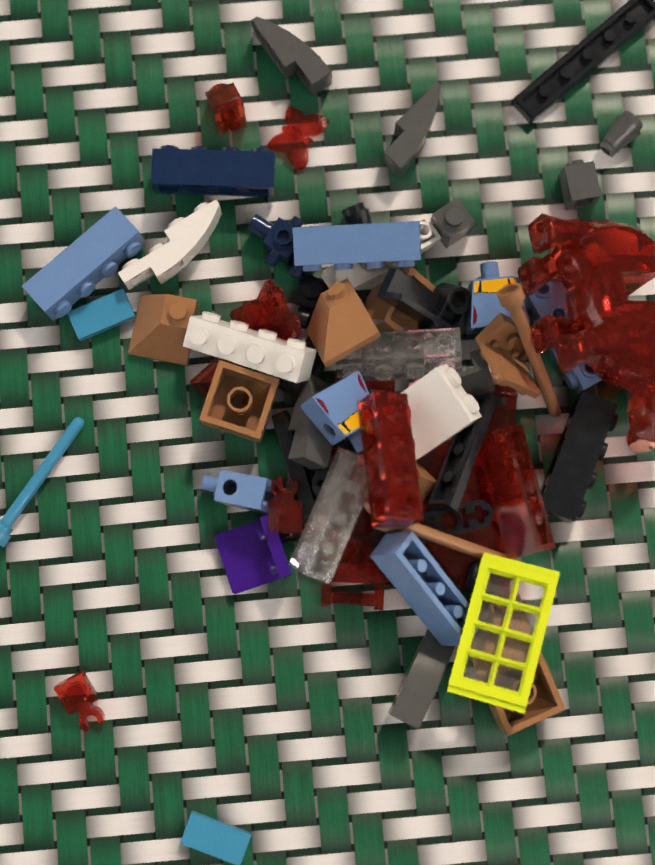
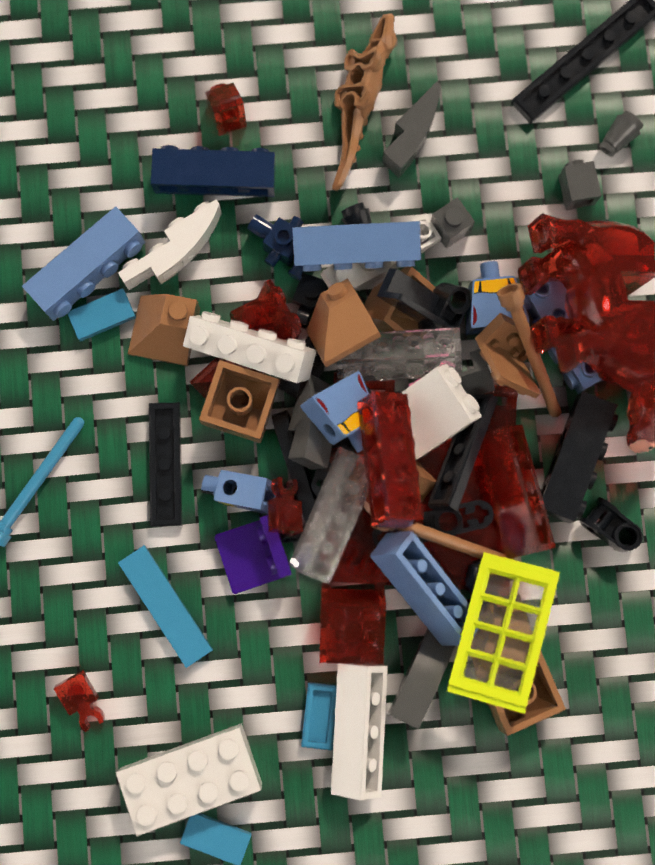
dark grey slope [252,17,332,96] -> none
clear red piece [267,106,329,170] -> none
none -> white brick [116,723,262,836]
none -> dark azure tile [118,545,213,668]
none -> black tile [149,402,183,527]
none -> dark azure tile [301,682,337,751]
none -> clear red brick [319,588,386,665]
none -> white brick [331,663,388,800]
none -> medium nougat animal [332,13,397,191]
none -> black piece [580,497,643,552]

